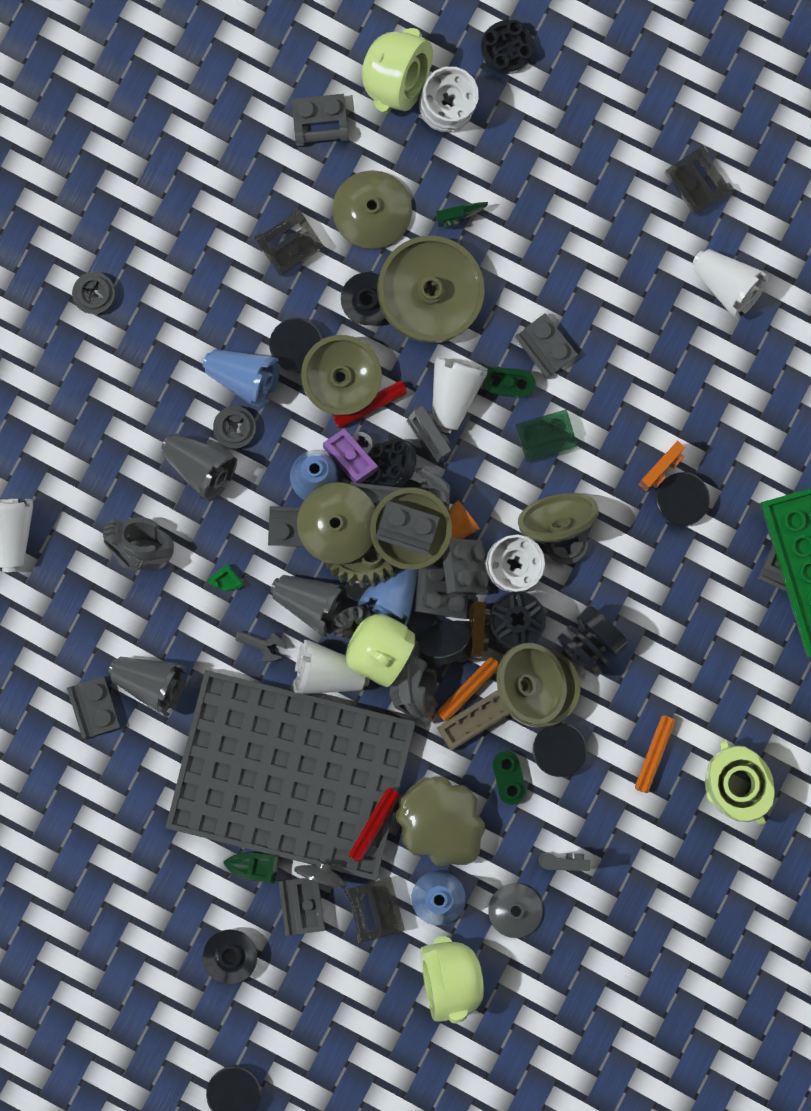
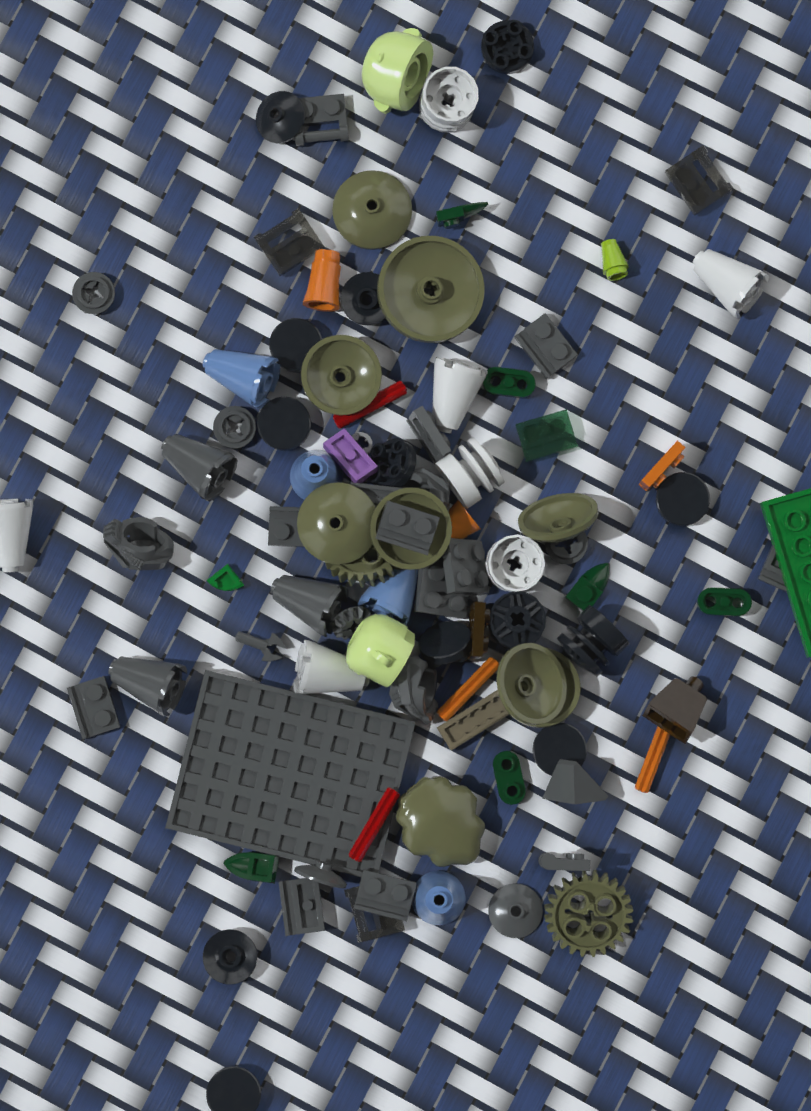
yellowish green piece [420,936,484,1023] -> none
yellowish green piece [705,740,775,826] -> none
none -> black dish [256,91,305,144]
none -> black tile [257,396,311,451]
none -> orange plant [302,249,341,312]
none -> dark grey plate [354,869,416,922]
none -> white wheel [435,437,505,509]
none -> dark grey slope [542,759,608,804]
none -> olive gear [544,870,633,957]
none -> dark green plate [565,563,609,611]
none -> lime cone [601,239,629,281]
none -> dark brown torso [642,676,707,744]
none -> dark green plate [697,588,752,617]

